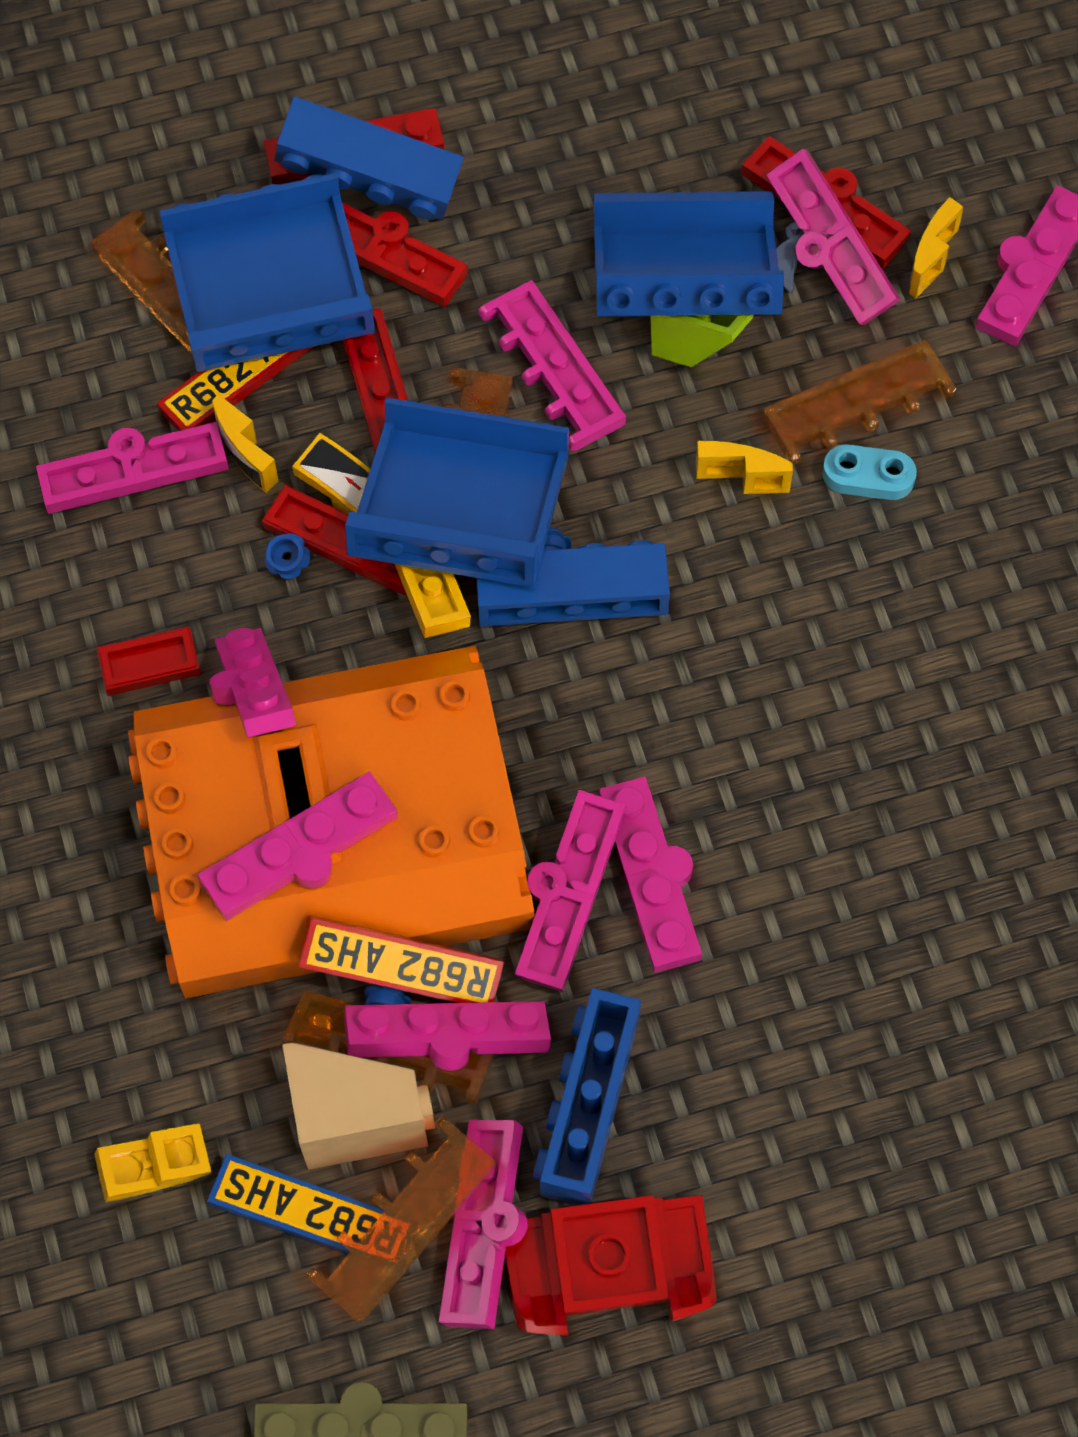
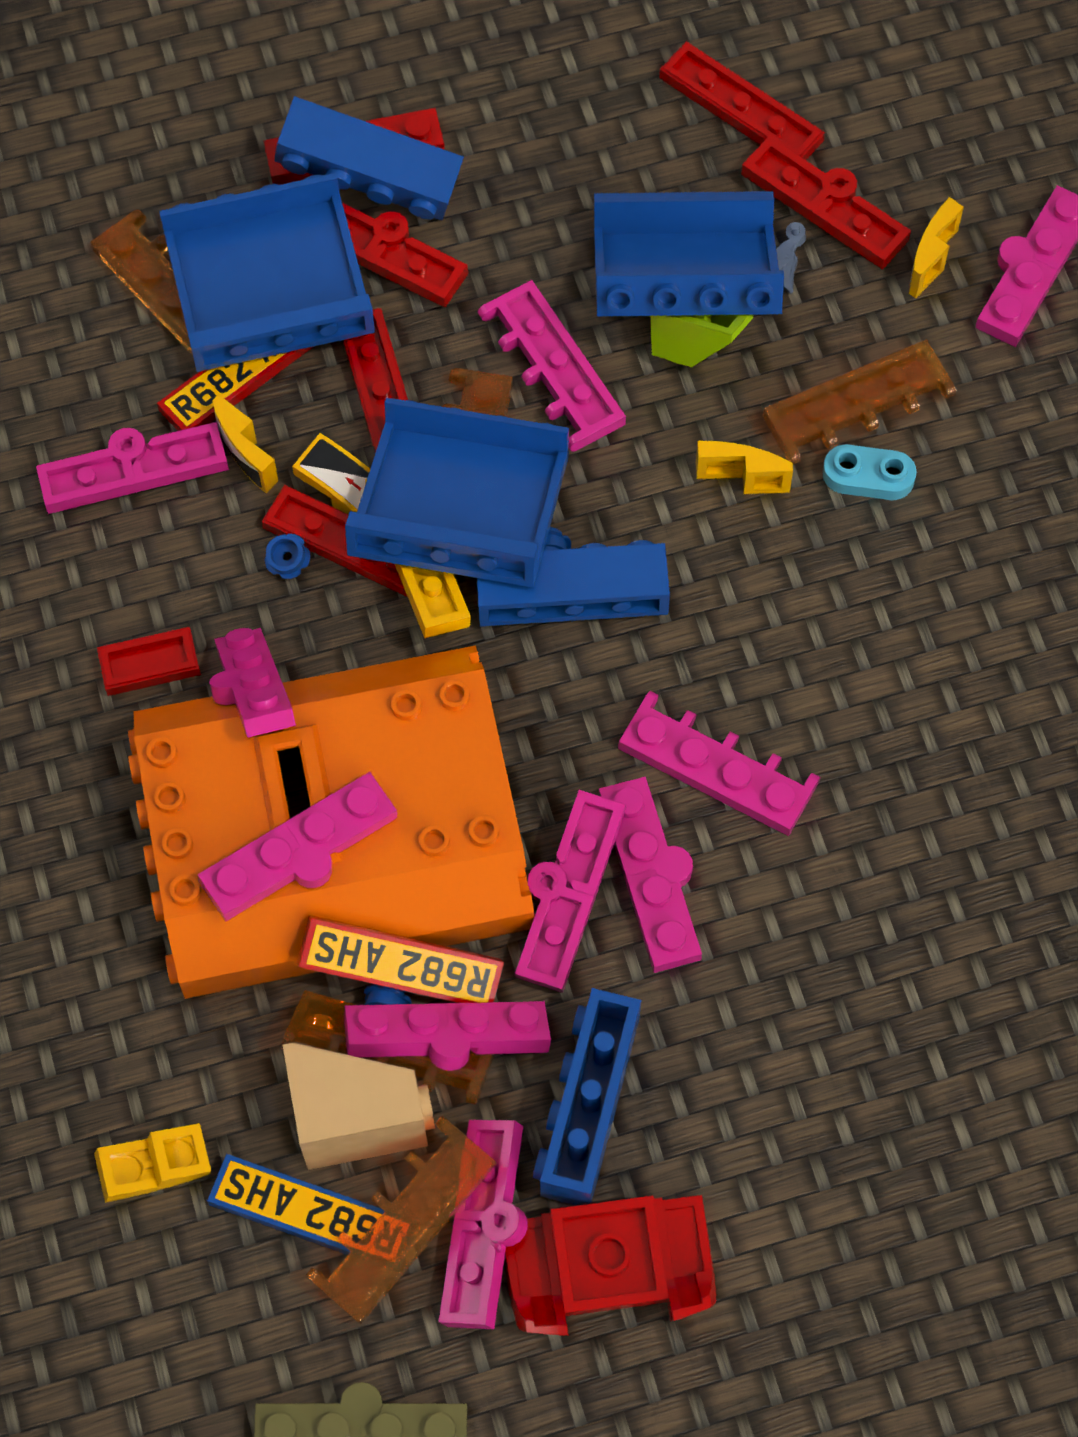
dark pink hinge [767,149,901,326] -> none
none -> dark pink hinge [618,691,821,836]
none -> red tile [659,41,825,160]

